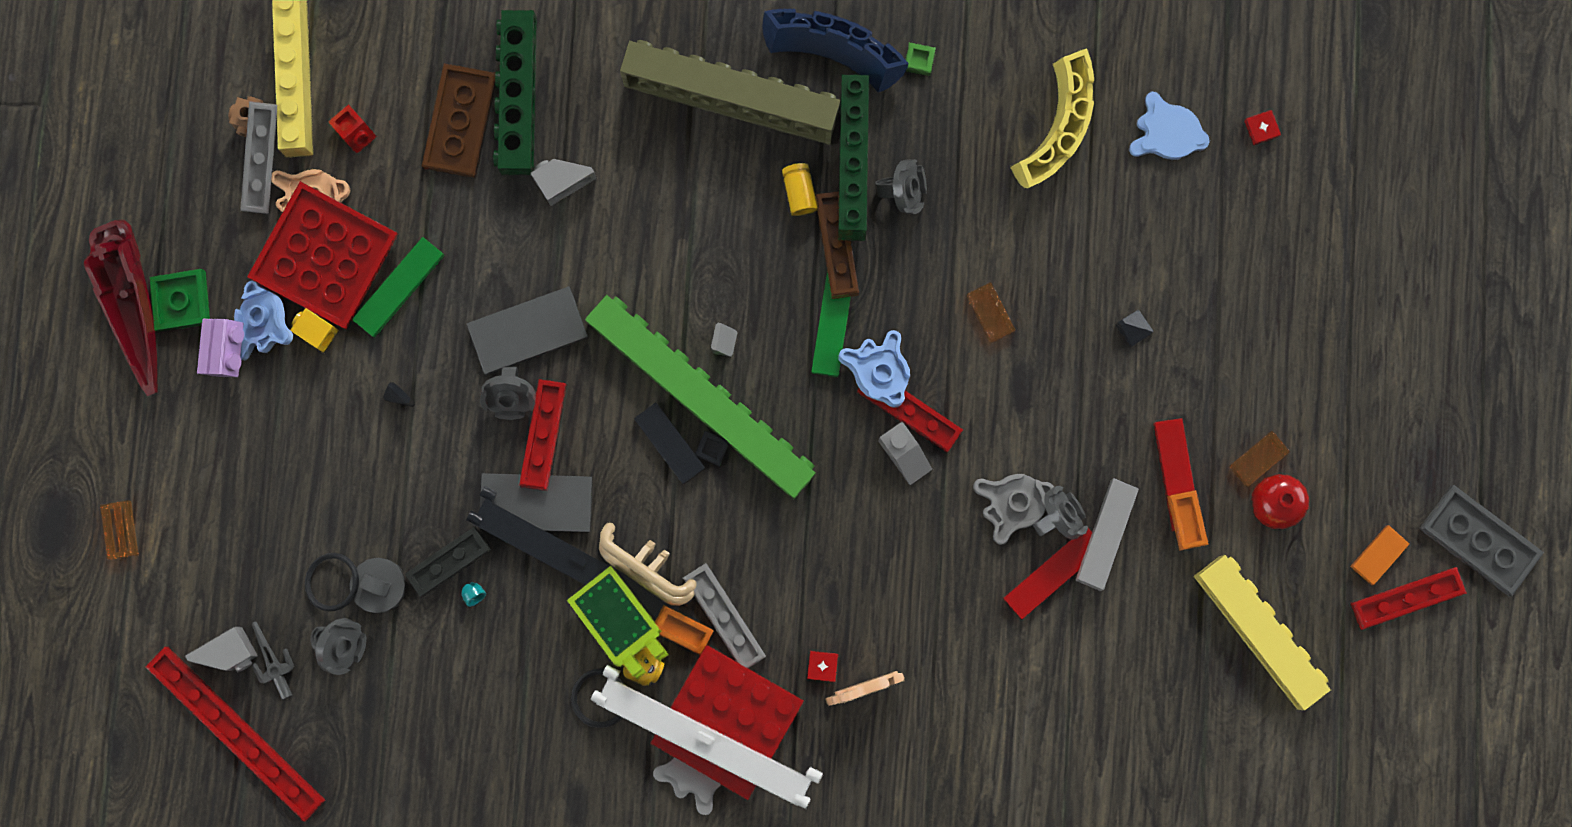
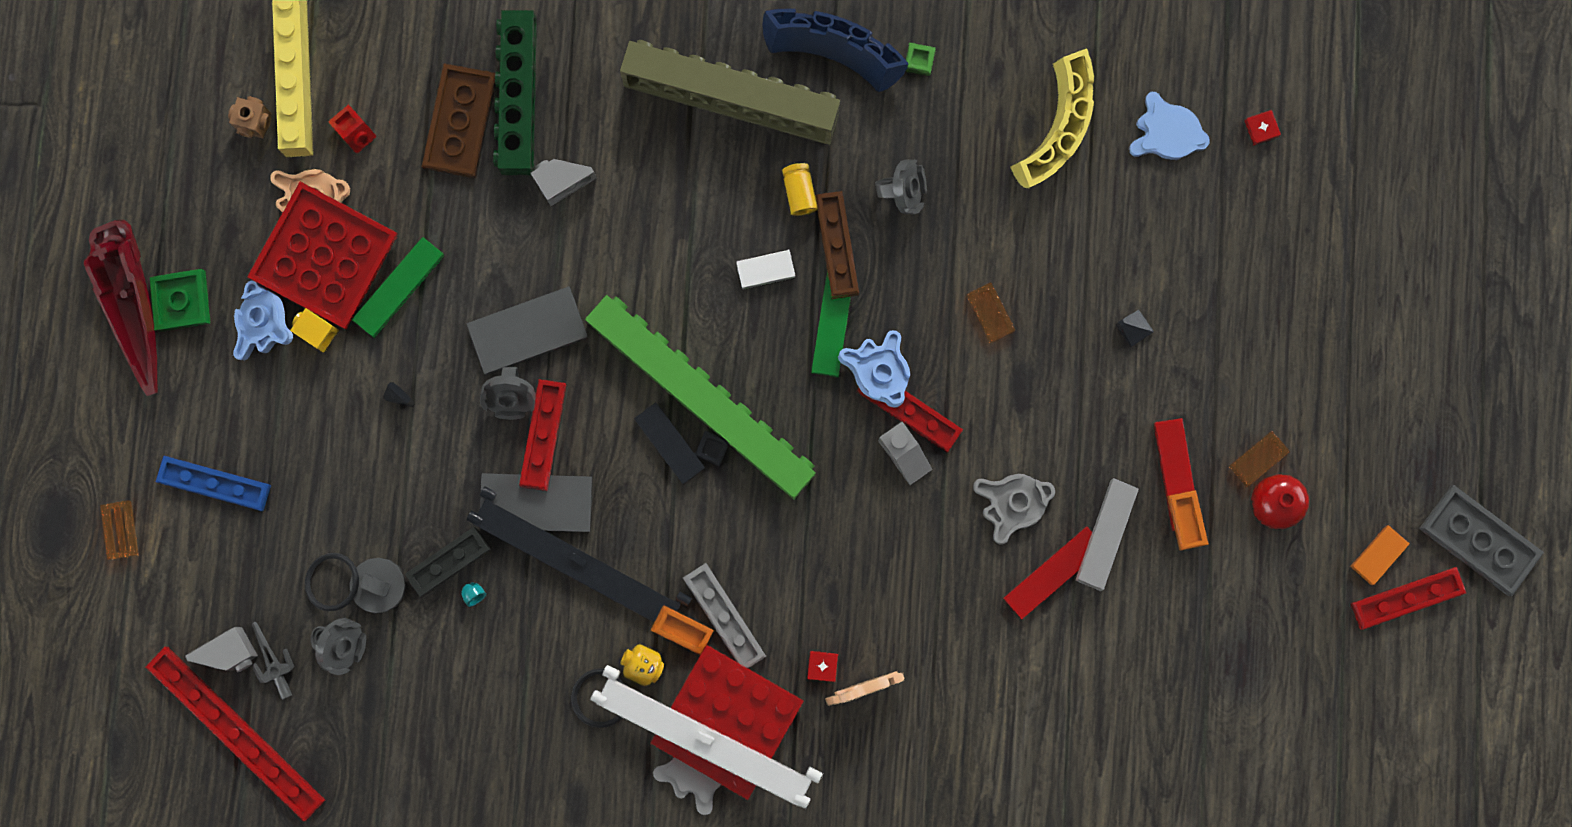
lavender brick [197,319,244,377] -> none
light grey tile [240,101,277,214] -> none
tile [567,566,669,679] -> none
tan piece [599,523,697,606] -> none
light grey slope [711,323,737,357] -> none
dark green brick [838,75,869,241] -> none
dark grey tile [1033,486,1088,540] -> none
light yellow brick [1194,555,1331,711] -> none
none -> blue tile [155,456,271,511]
none -> white tile [736,250,795,289]

